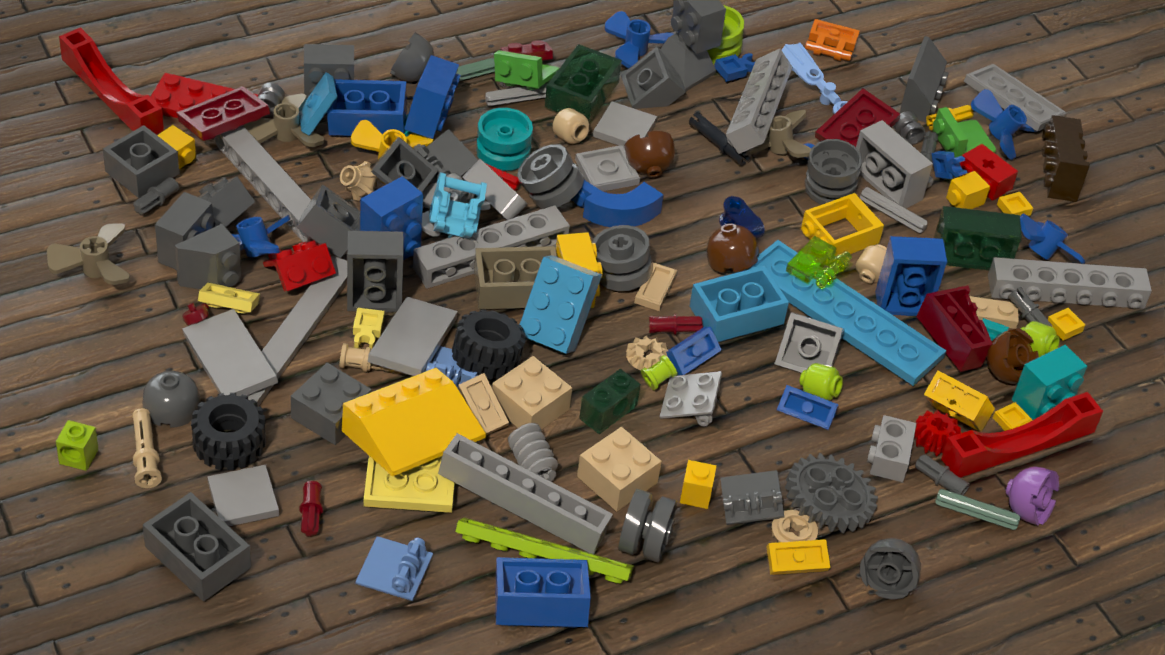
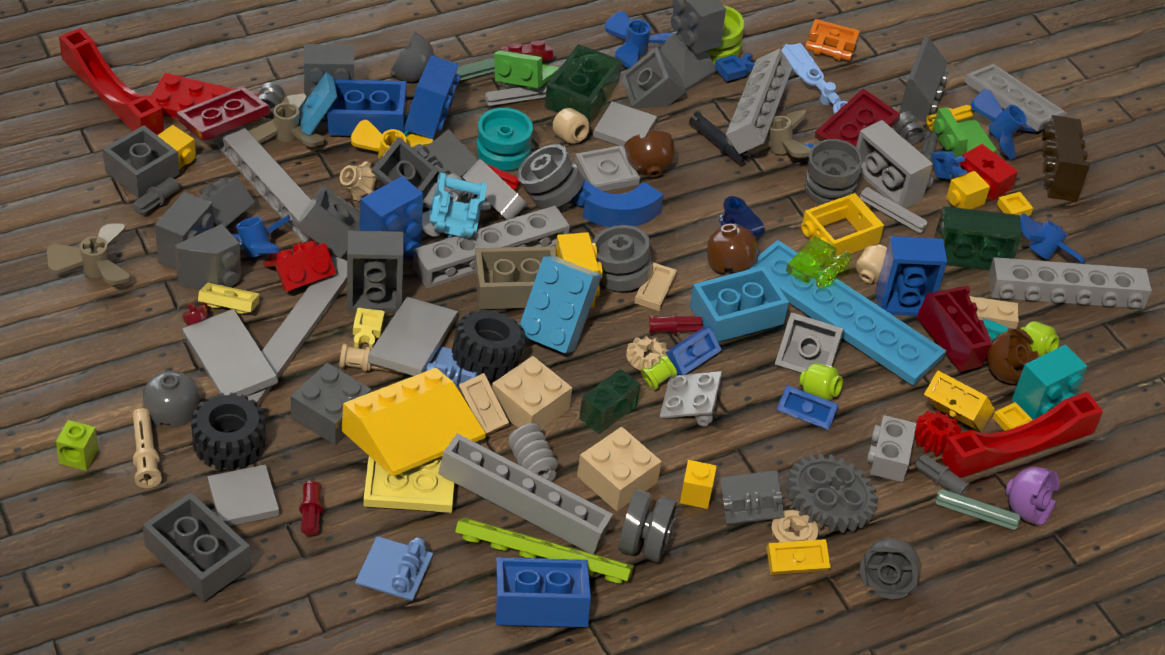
dark grey axle [1008,287,1052,327] -> none
yellow plate [1047,308,1085,341] -> none

